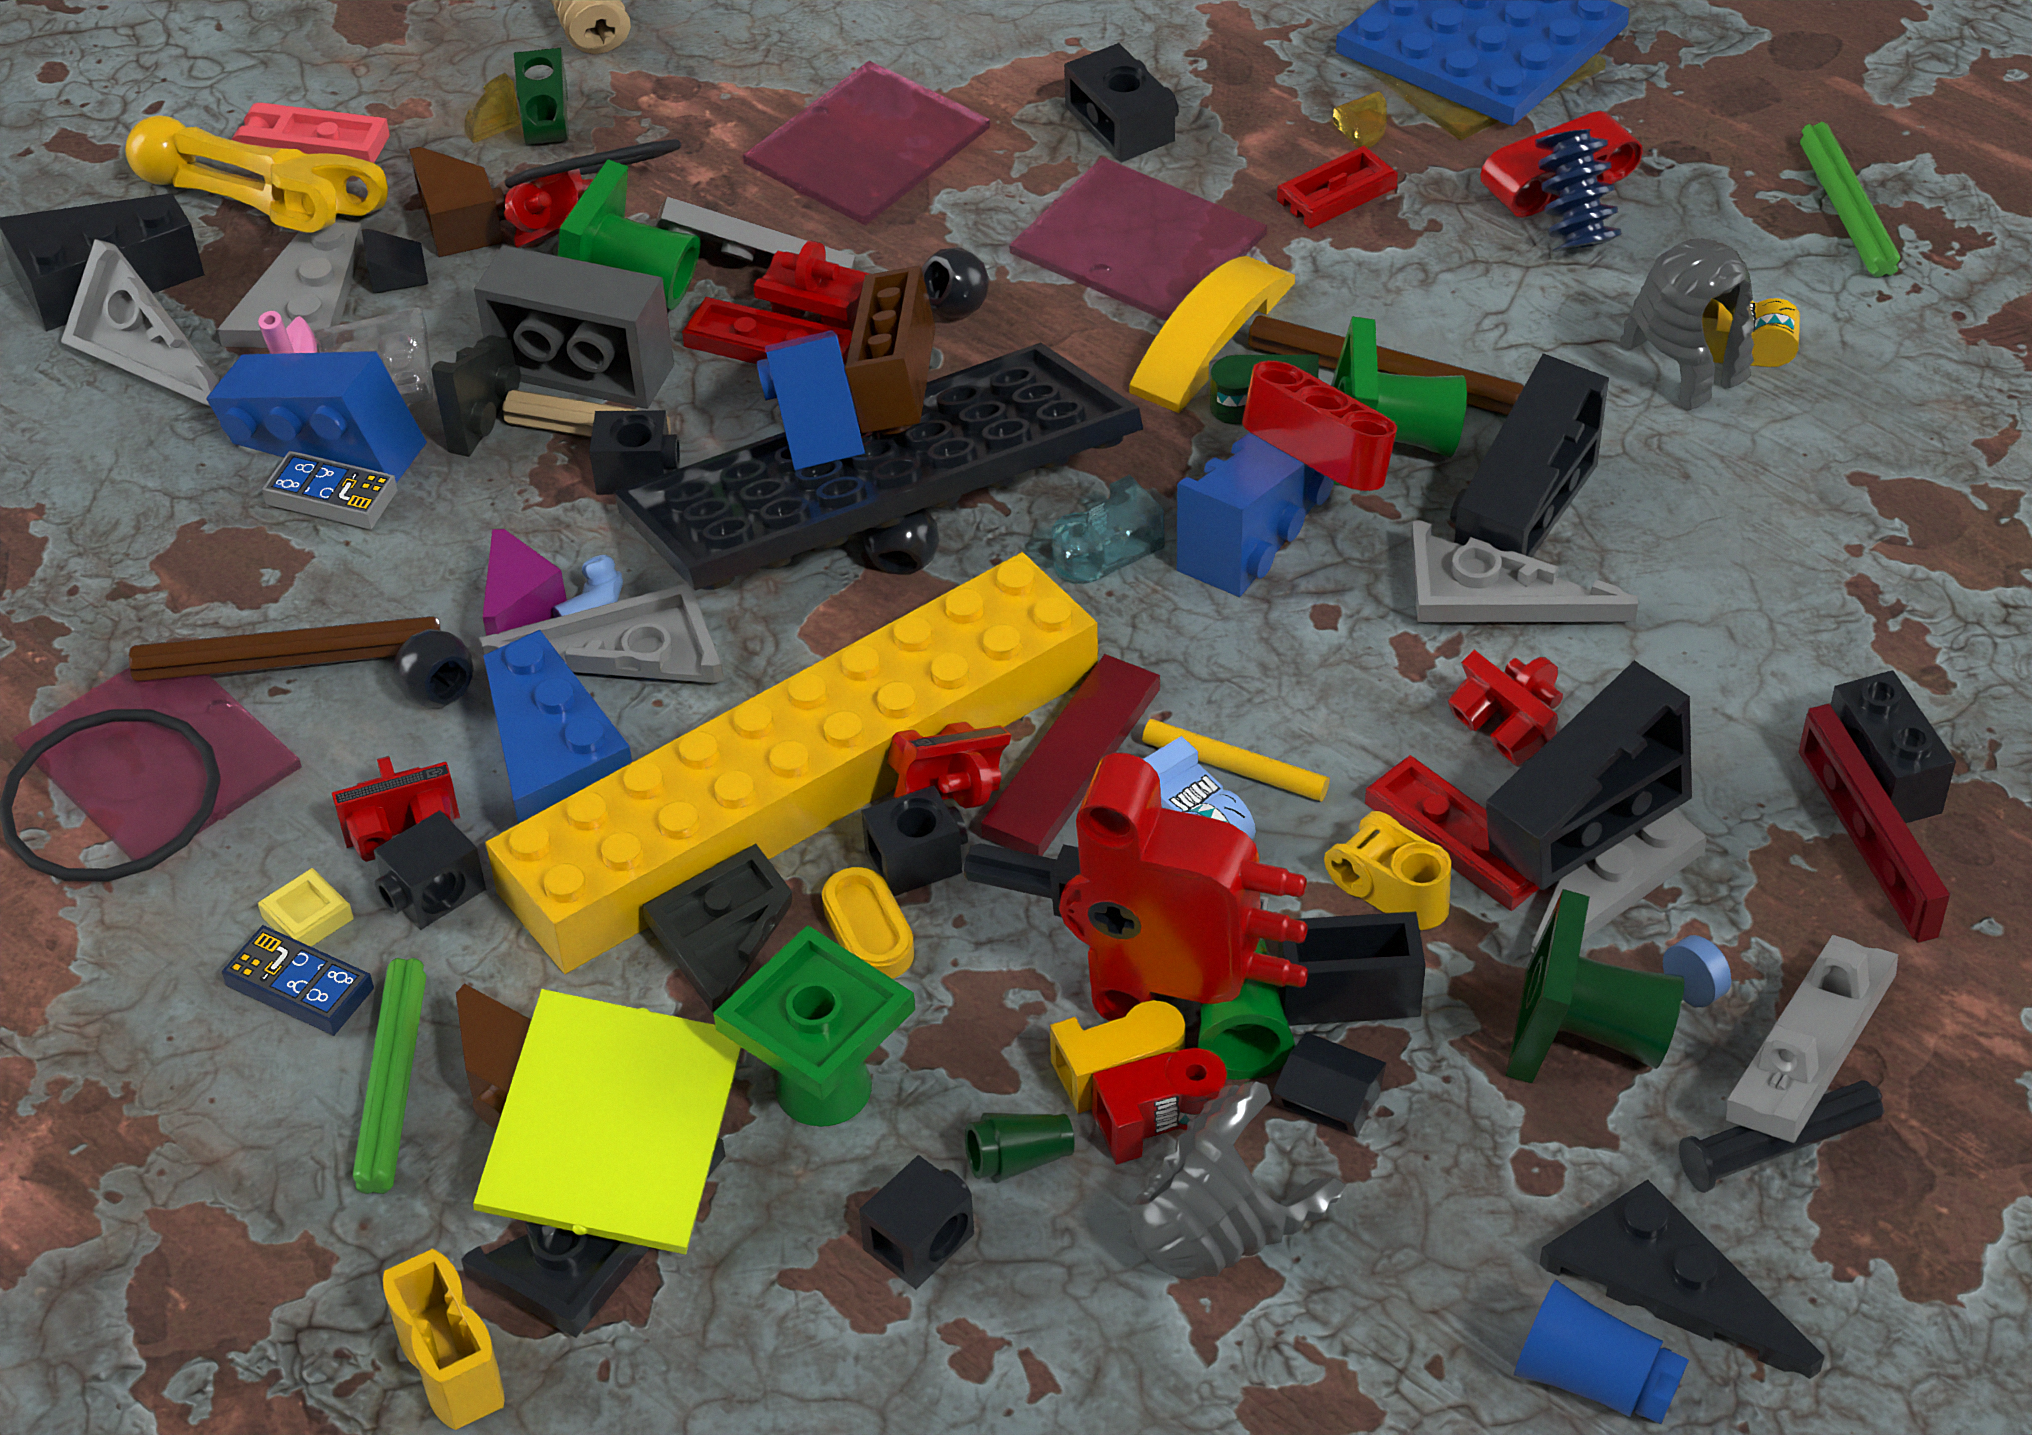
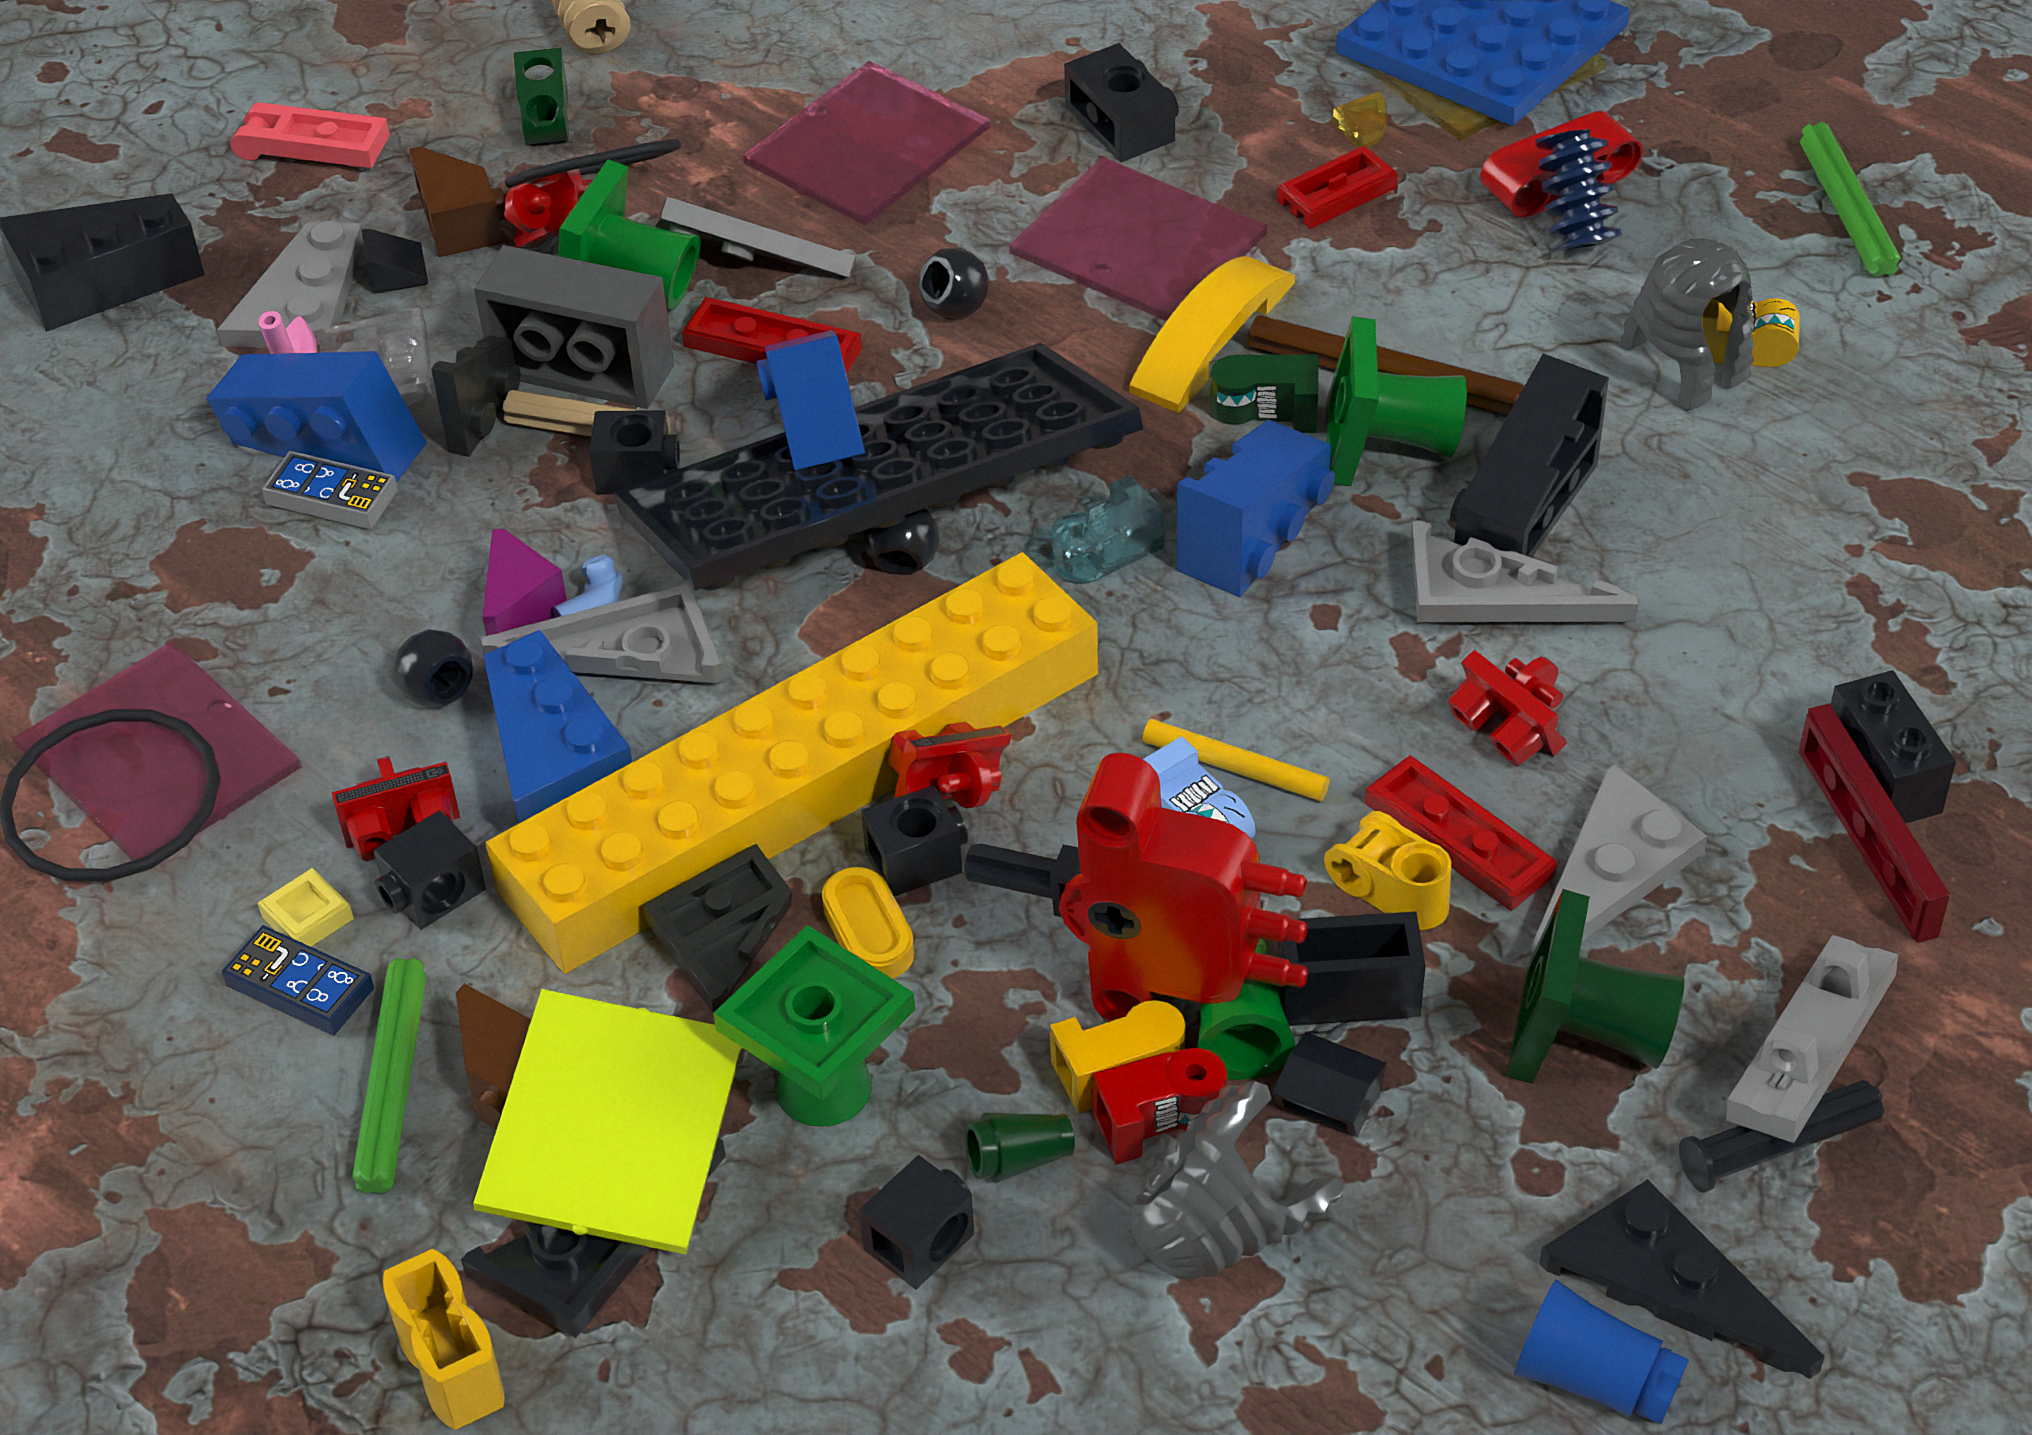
light grey wing [61,239,220,407] -> none
yellow piece [125,115,388,233] -> none
reddish brown axle [129,616,441,682] -> none
clear yellow tile [465,73,521,143] -> none
red hips [753,240,870,330] -> none
reddish brown brick [845,265,936,434] -> none
dark red tile [981,654,1160,856] -> none
red beam [1242,361,1397,491] -> none
black wedge [1486,660,1692,890] -> none
medium blue tile [1663,935,1731,1007] -> none

